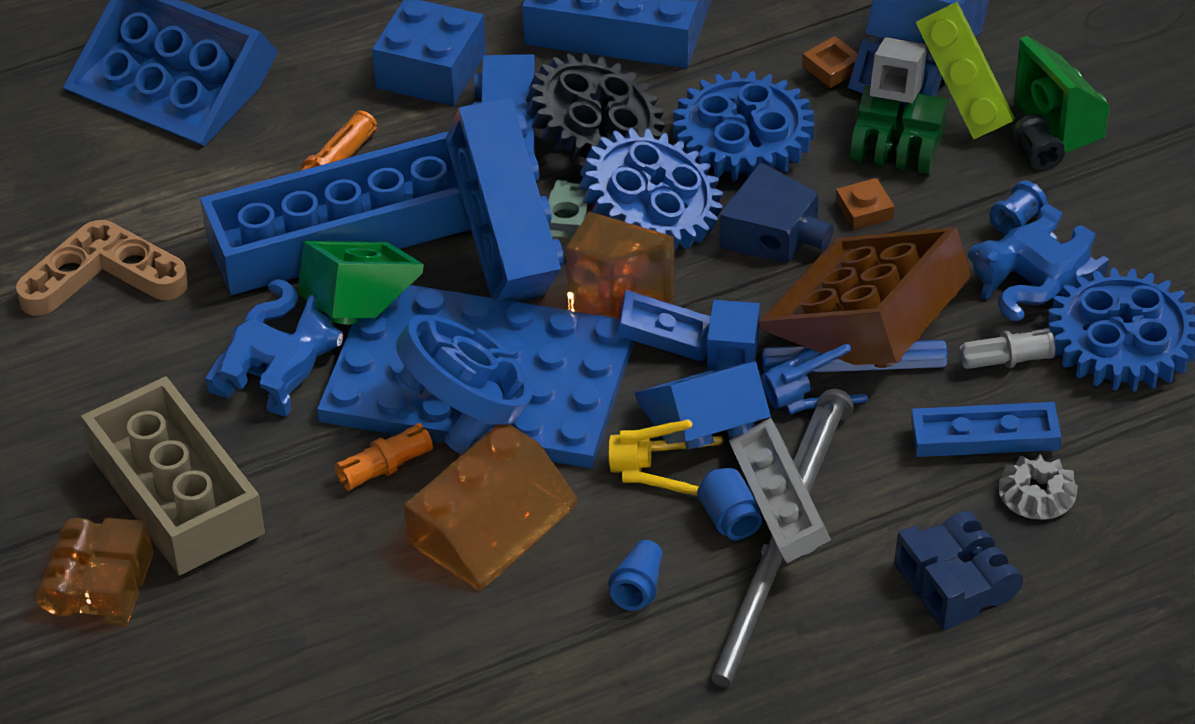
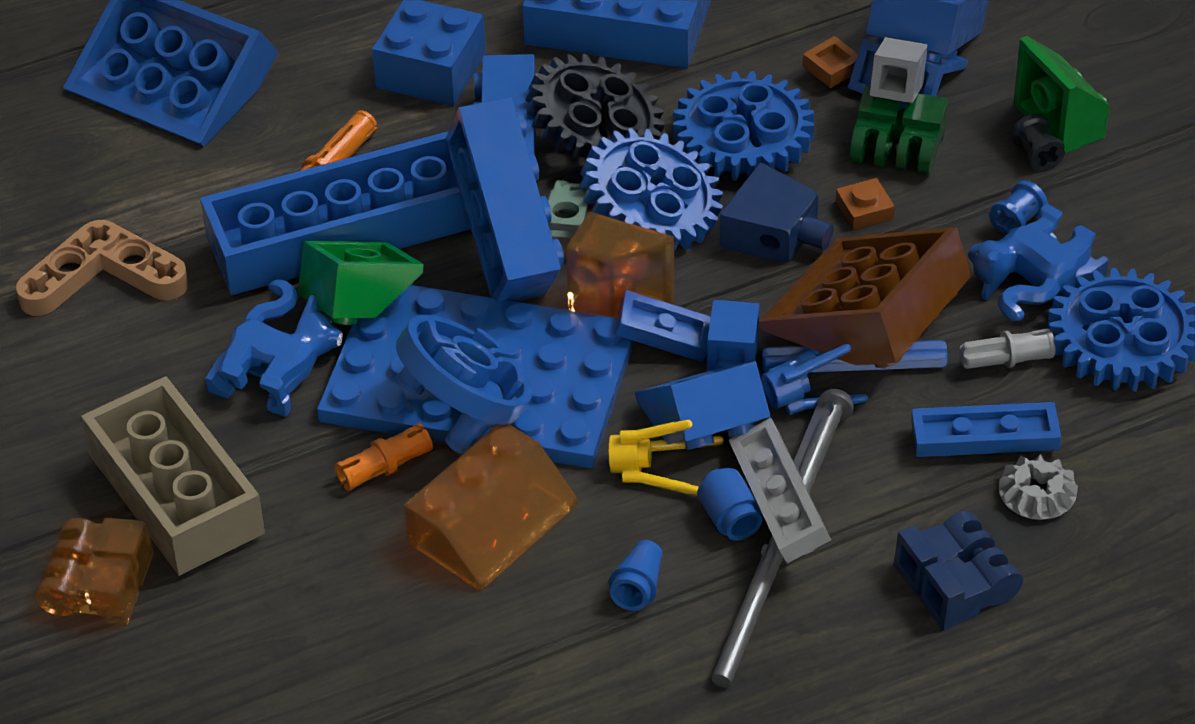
lime plate [916,1,1015,139] -> none

